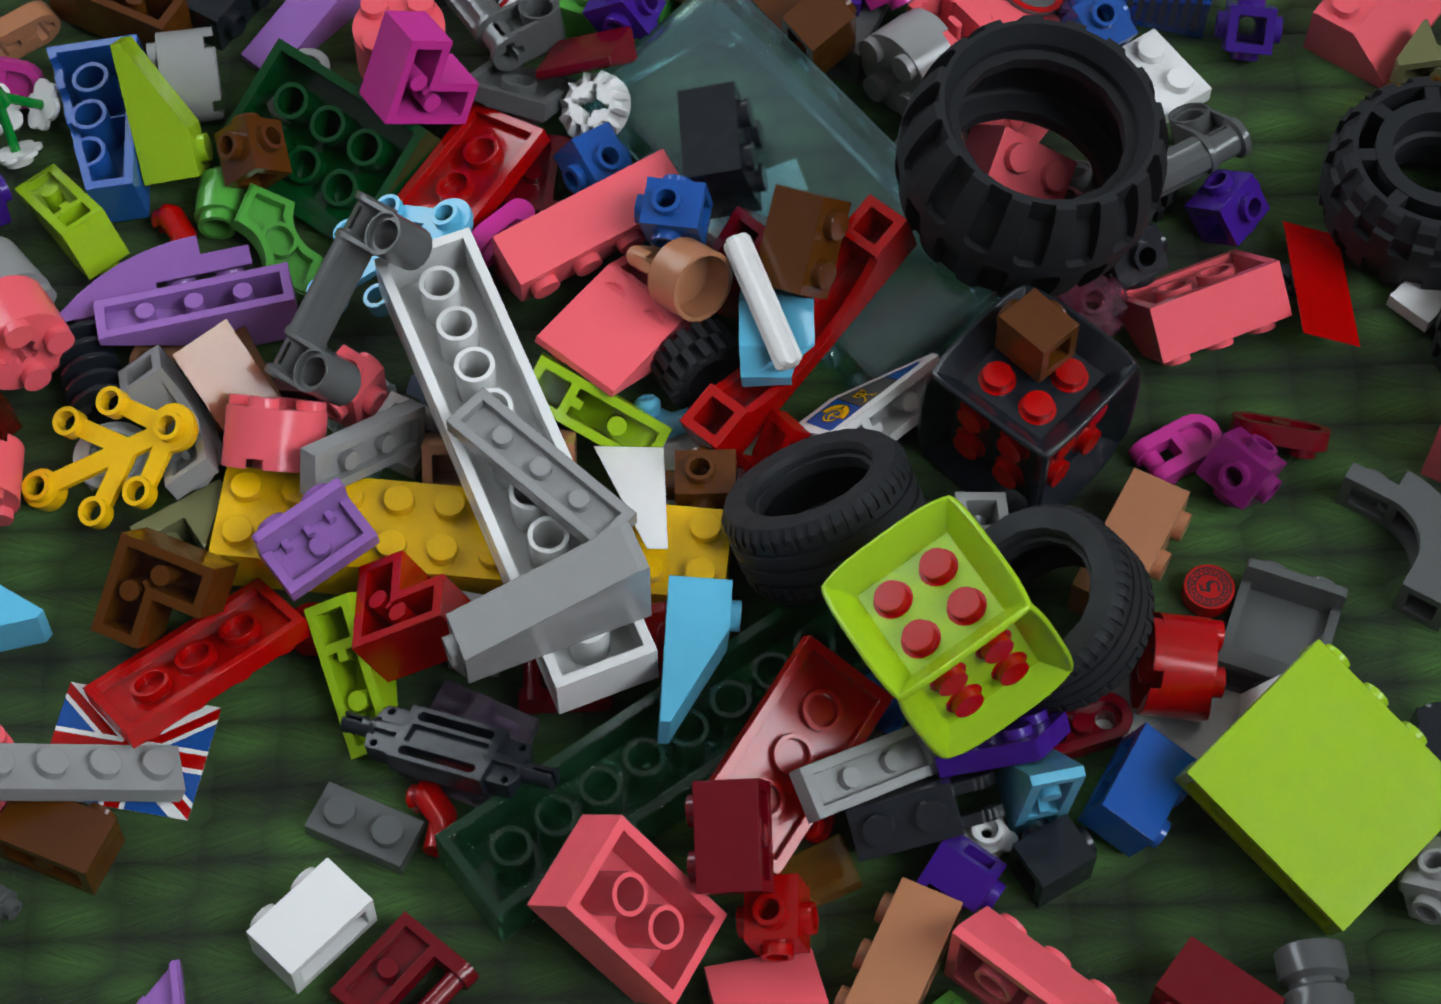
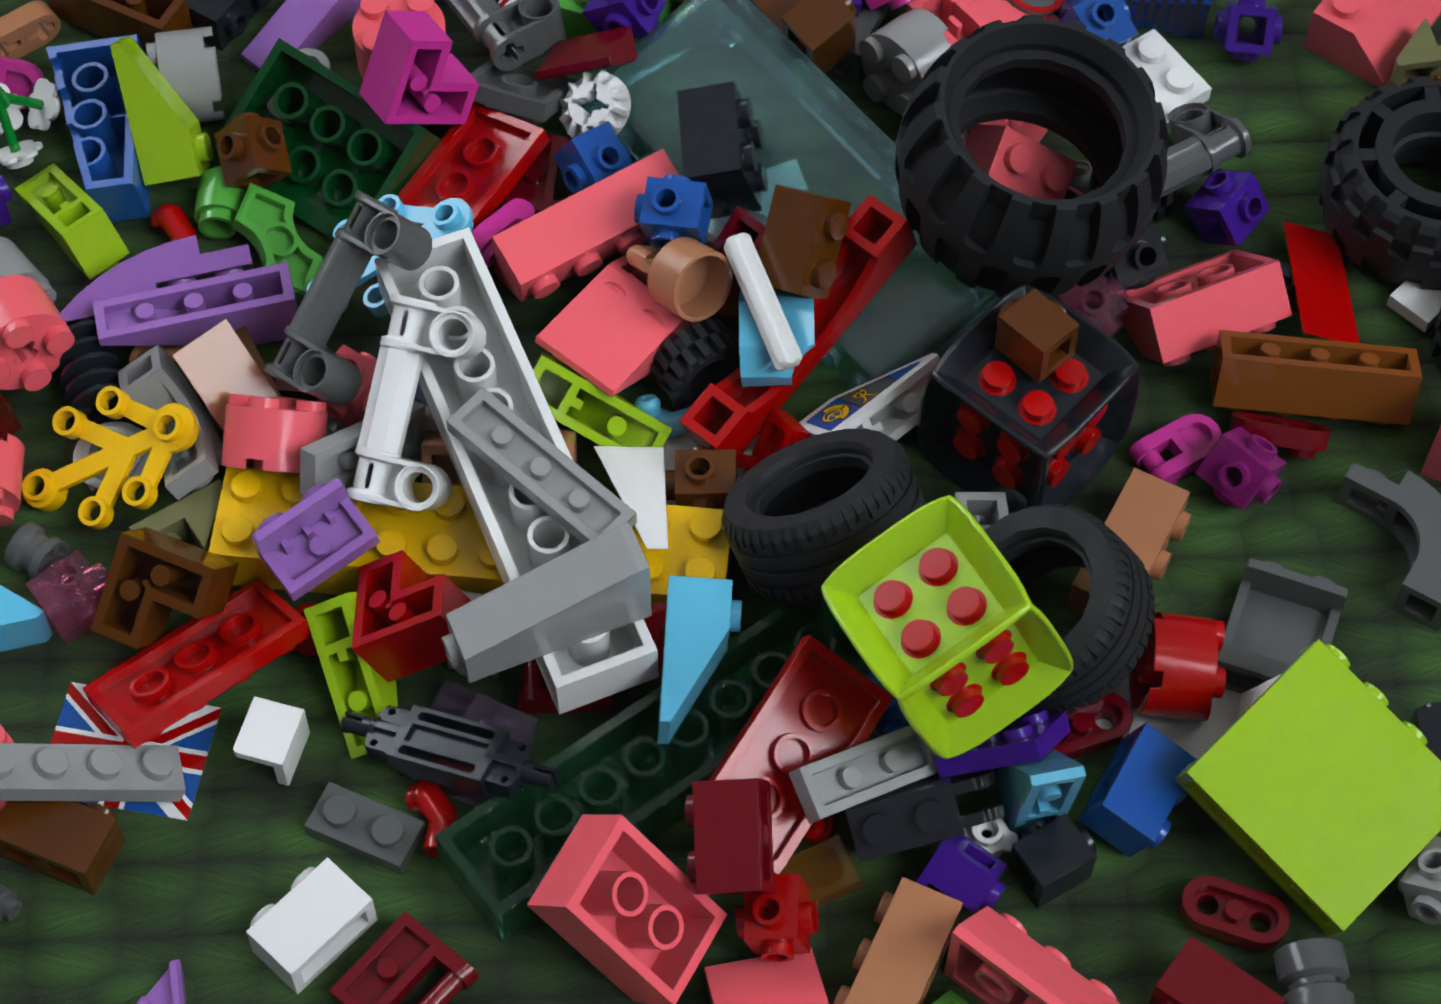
red tile [1181,564,1235,618] -> none
none -> dark grey wheel [4,522,70,586]
none -> clear pink brick [25,550,108,644]
none -> white panel [233,696,310,786]
none -> white piece [346,293,486,511]
none -> dark red plate [1179,875,1290,952]
none -> dark orange brick [1209,330,1423,425]

